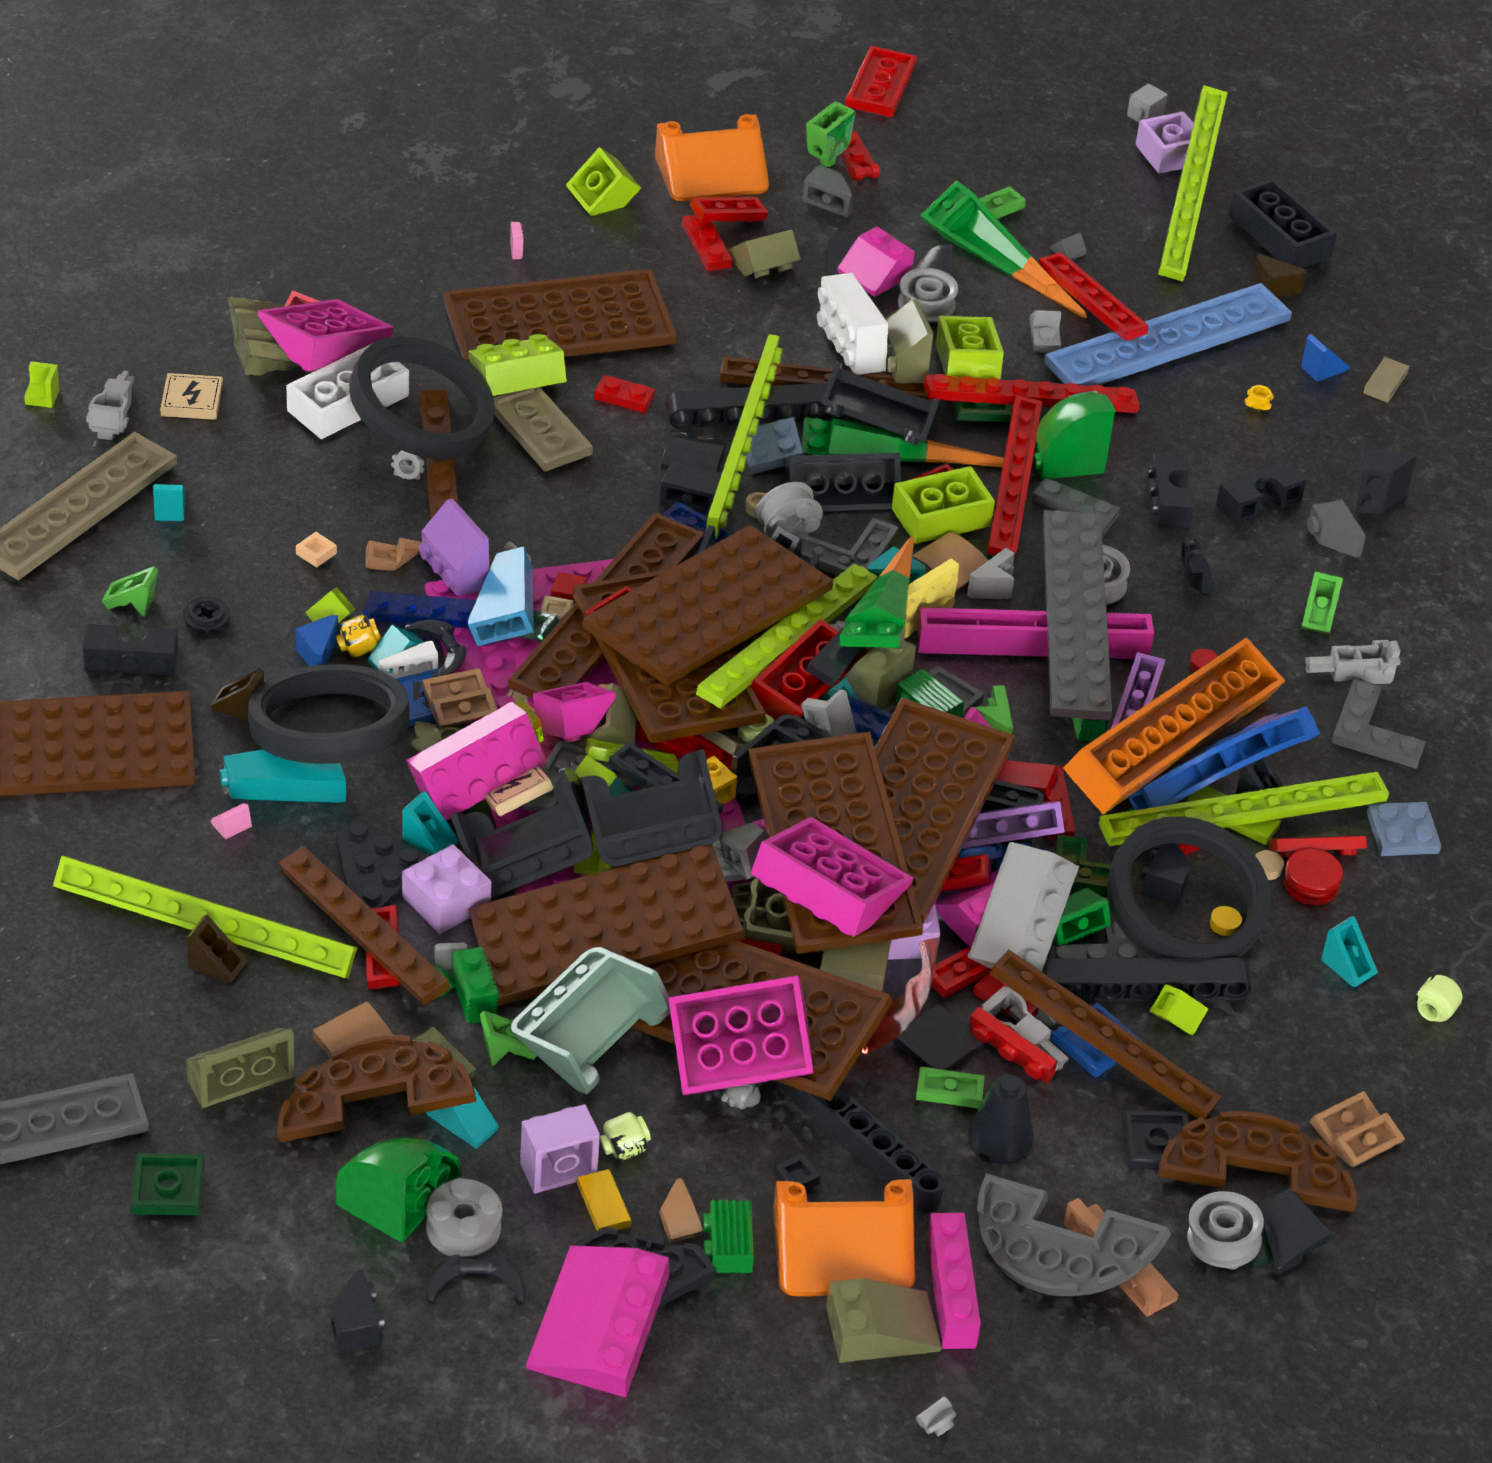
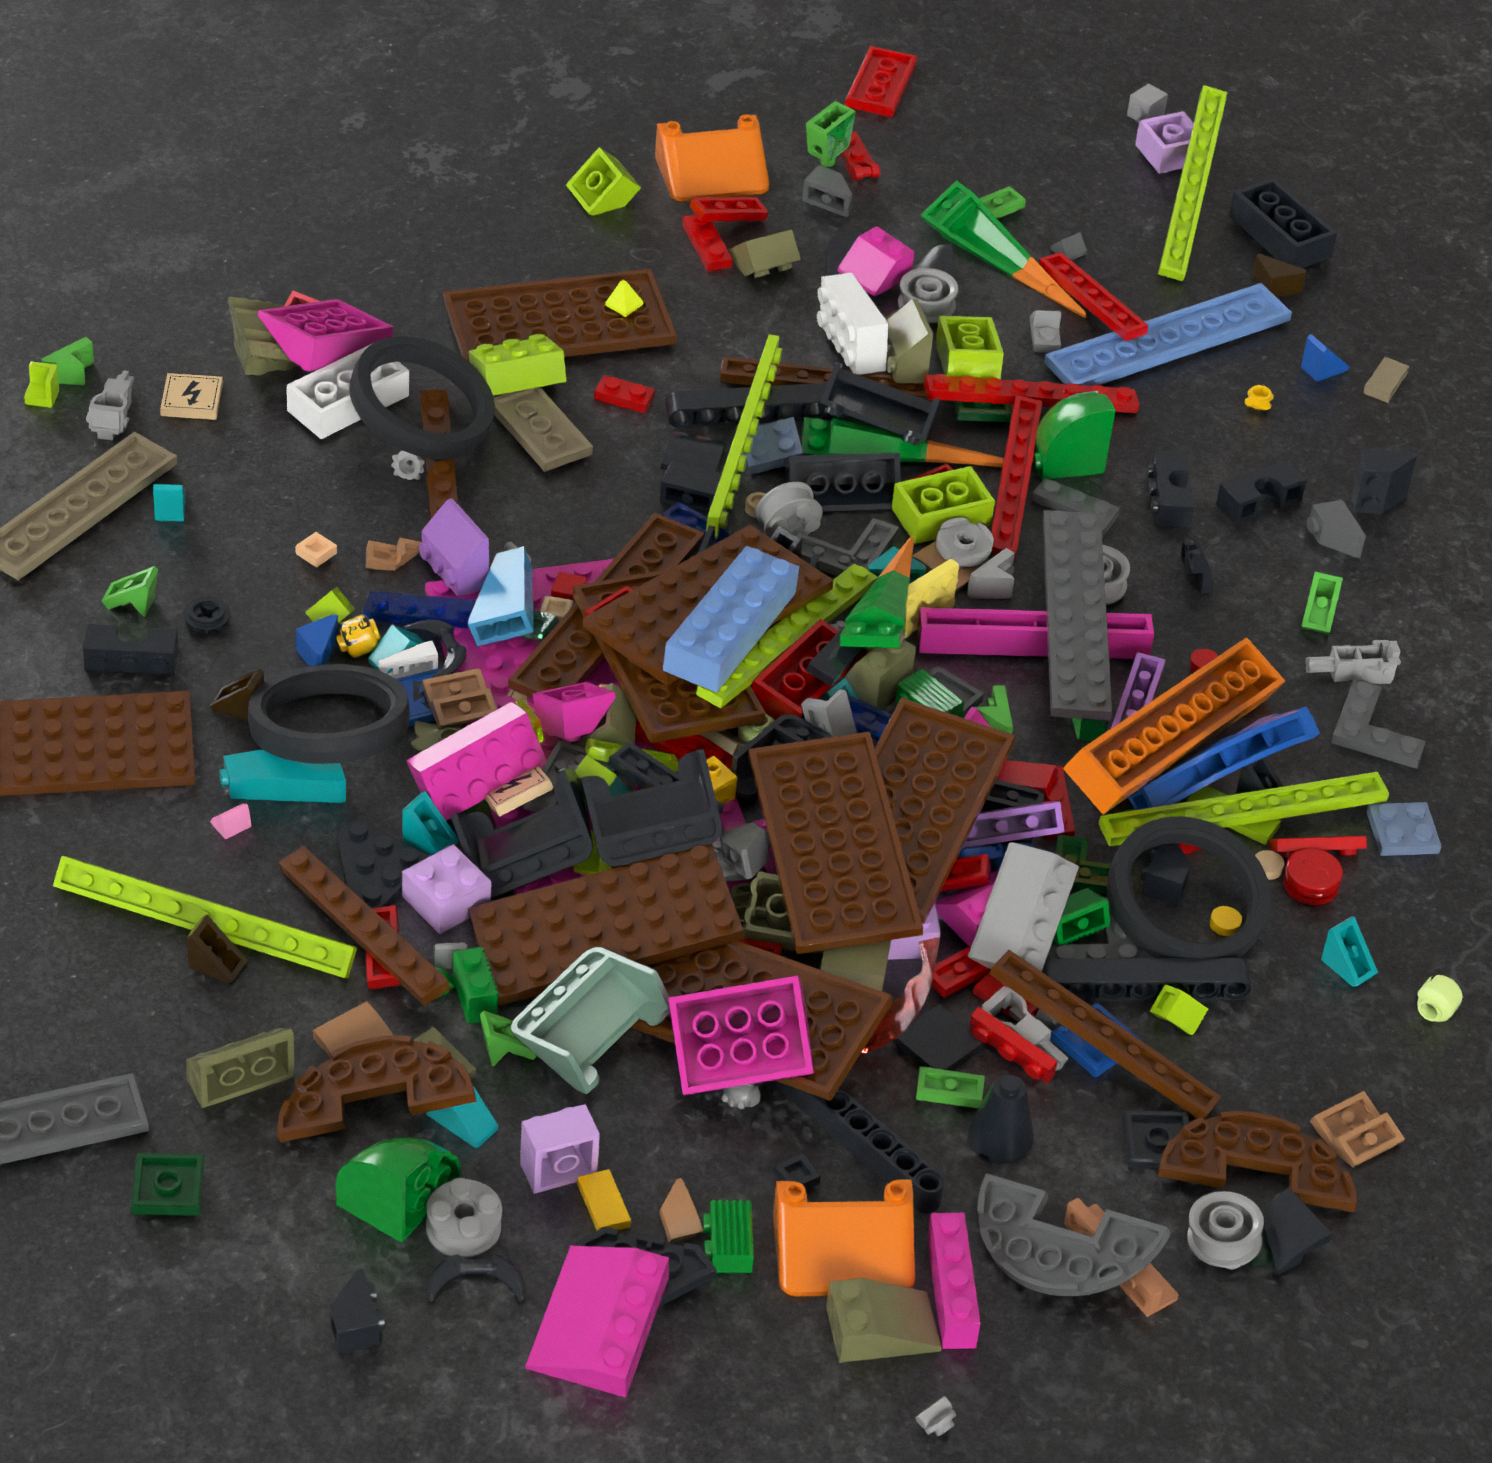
bright pink tile [510,222,524,259] -> none
yellowish green head [599,1112,651,1161] -> none
dark pink slope [751,817,914,936] -> none
none -> bright green slope [41,337,94,385]
none -> neon yellow slope [605,280,643,317]
none -> medium blue brick [663,546,799,693]
none -> light grey plate [935,518,994,569]

